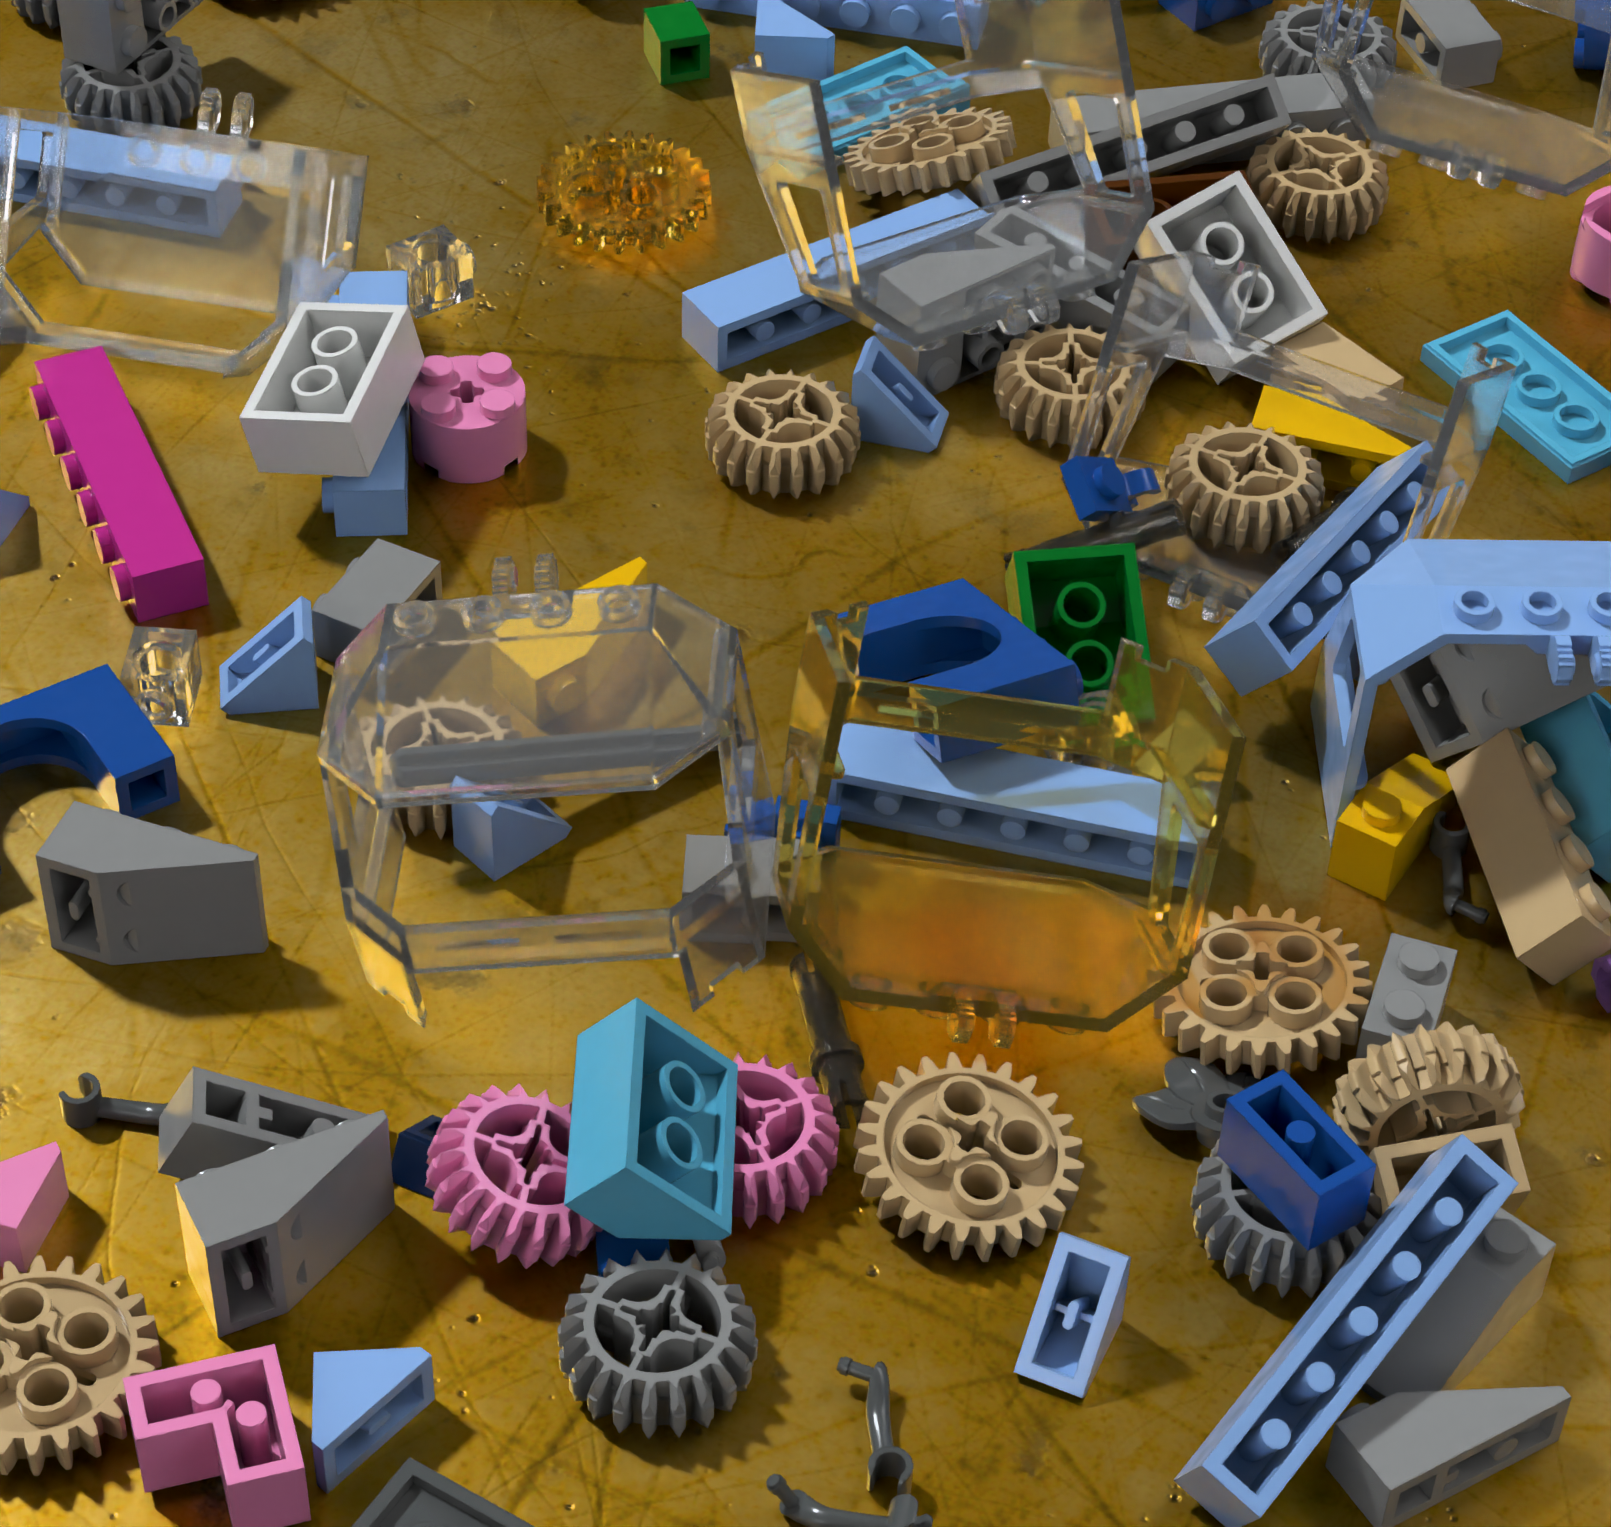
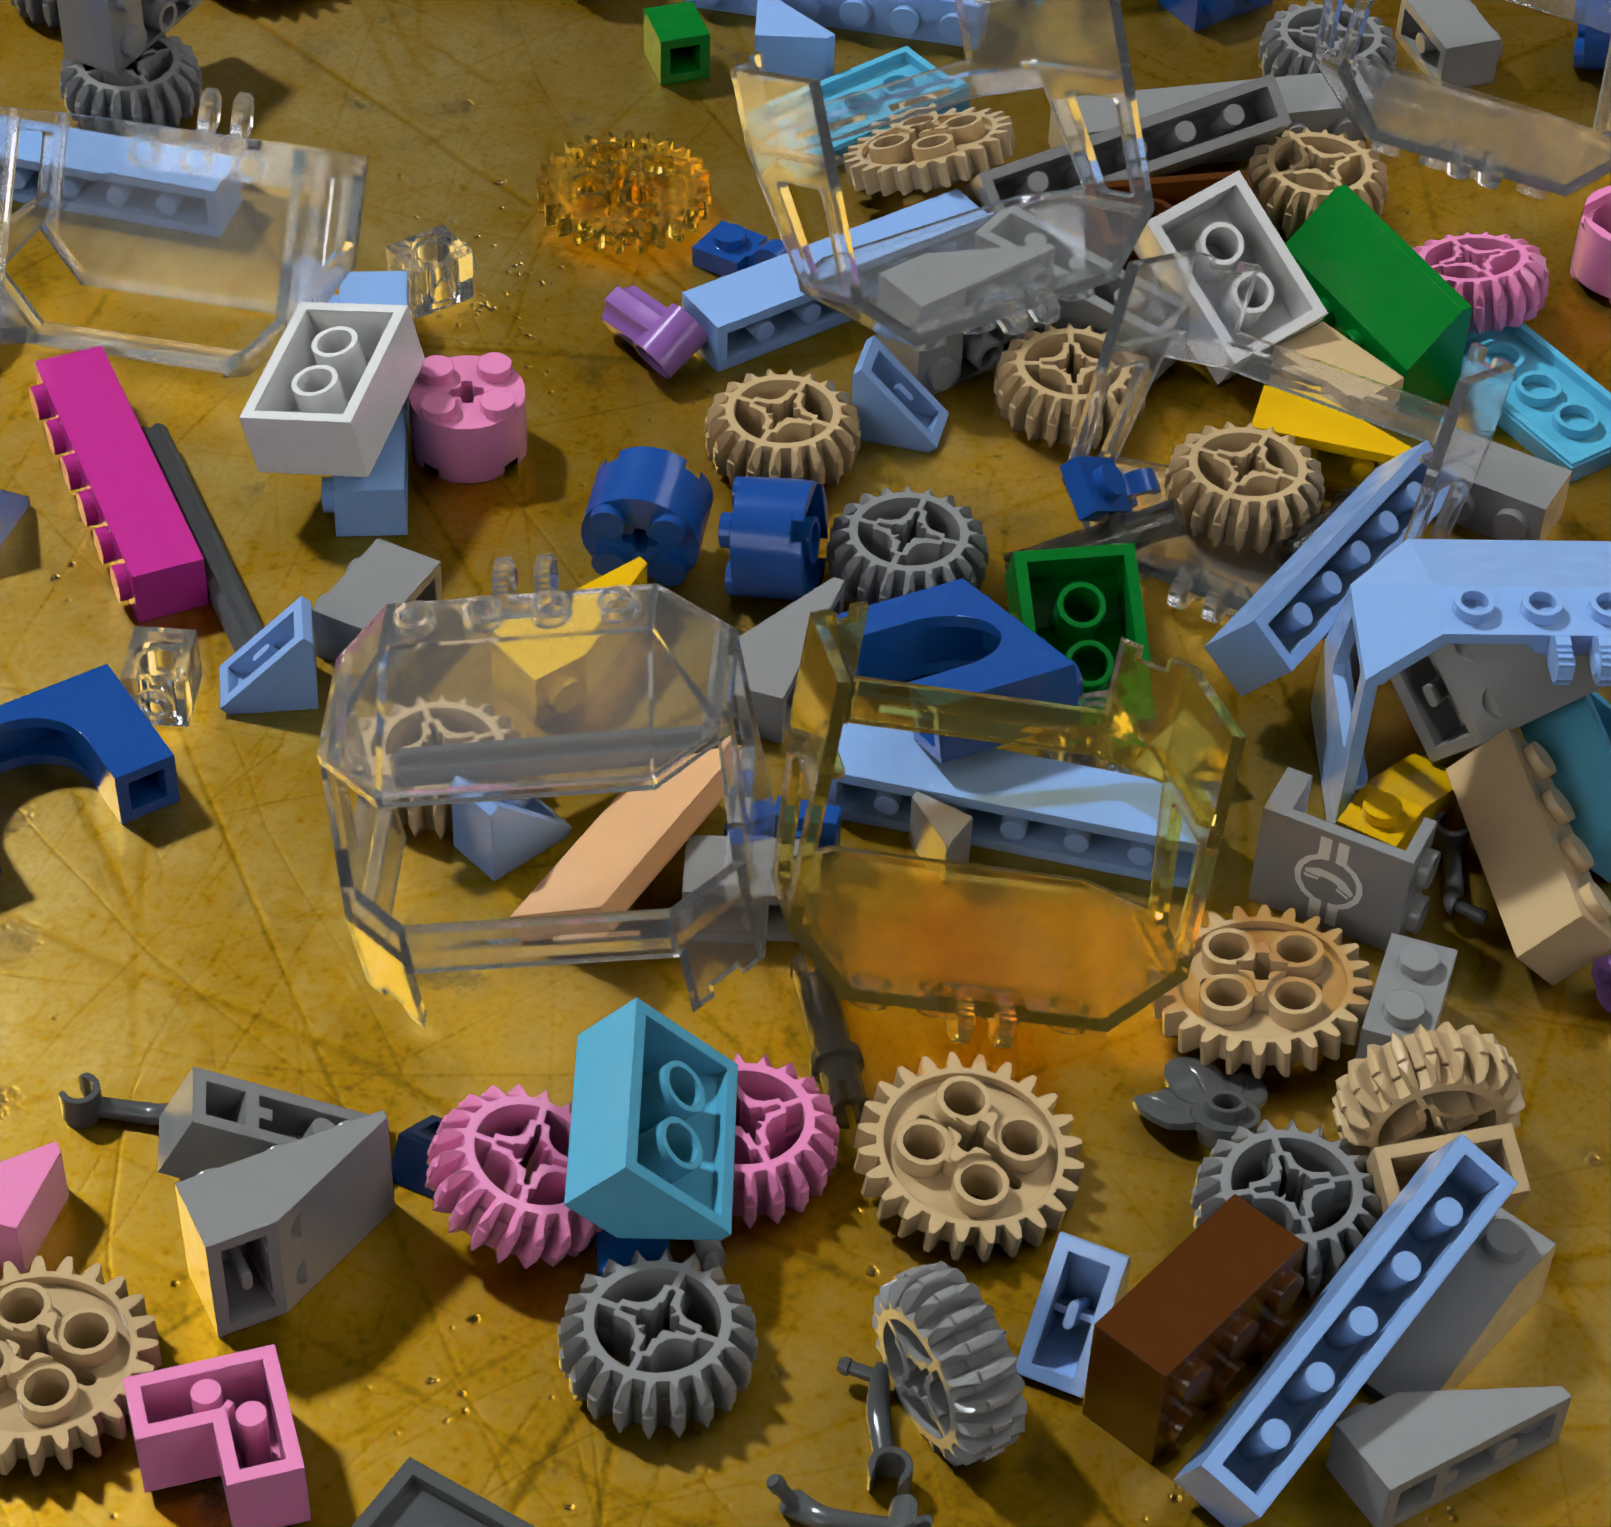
light grey slope [35,801,269,965] -> none
light blue slope [312,1347,435,1494] -> none
blue brick [1217,1069,1376,1251] -> none
none -> dark grey axle [141,423,263,652]
none -> light nougat tile [510,745,752,935]
none -> blue brick [581,446,713,586]
none -> medium lavender piece [601,284,708,379]
none -> blue plate [692,220,790,276]
none -> light grey slope [704,577,845,744]
none -> blue brick [718,476,828,600]
none -> light grey gear [826,485,989,608]
none -> light grey gear [872,1261,1027,1467]
none -> light grey slope [909,791,973,888]
none -> reddish brown brick [1082,1194,1305,1465]
none -> light grey panel [1248,767,1441,951]
none -> green slope [1285,184,1473,415]
none -> bright pink gear [1413,231,1549,335]
none -> light grey brick [1436,431,1572,540]

